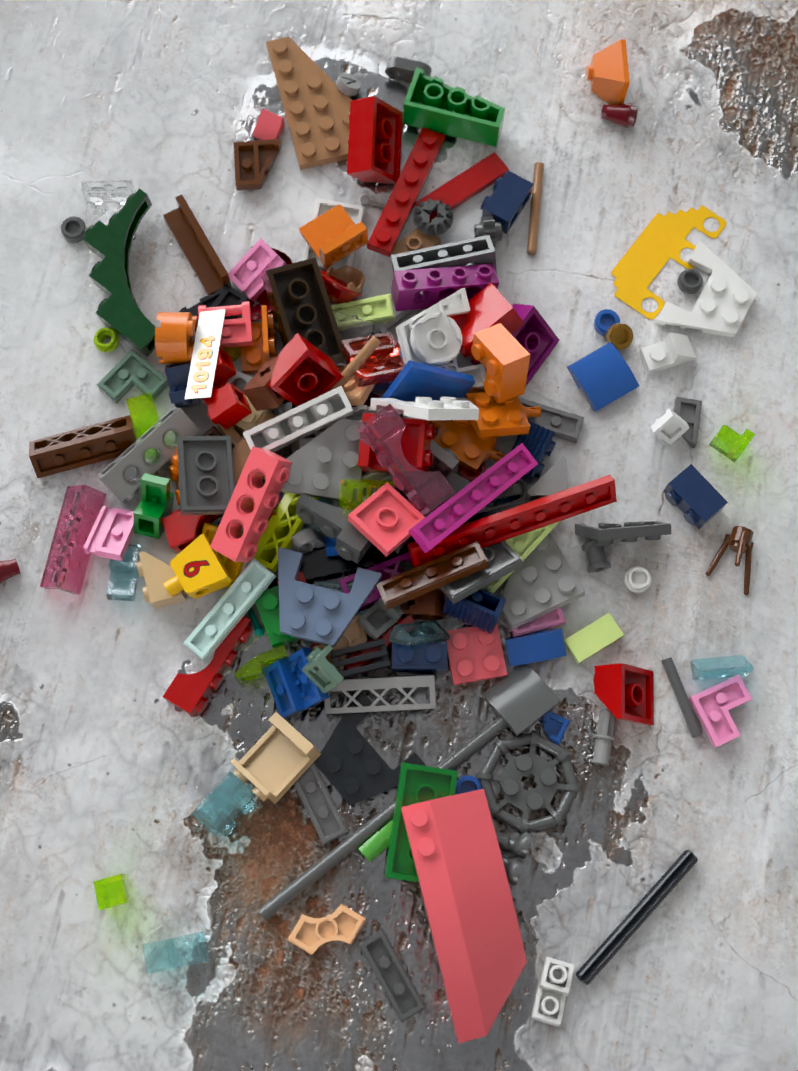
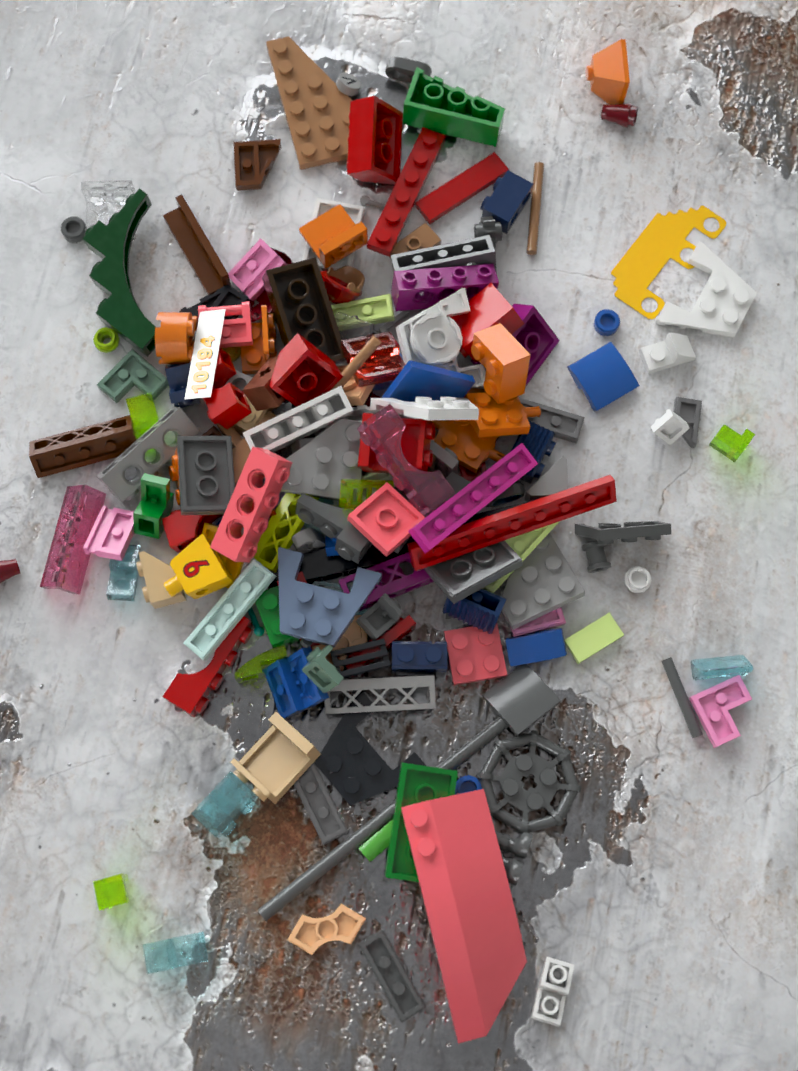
coral slope [252,109,285,140] -> none
reddish brown tile [376,541,489,610] -> none
clear light blue slope [389,620,451,646] -> none
copper piece [400,589,445,621] -> none
dark grey gear [413,197,453,236] -> none
blue tile [542,711,570,746] -> none
black axle [576,850,698,985] -> none
light grey axle [592,709,616,766] -> none
red slope [593,663,654,726] -> none
pearl gold tile [606,323,633,349] -> none
dark blue brick [663,464,728,529] -> none
dark grey plate [677,269,703,294] -> none
reddish brown plant [706,526,754,595] -> none

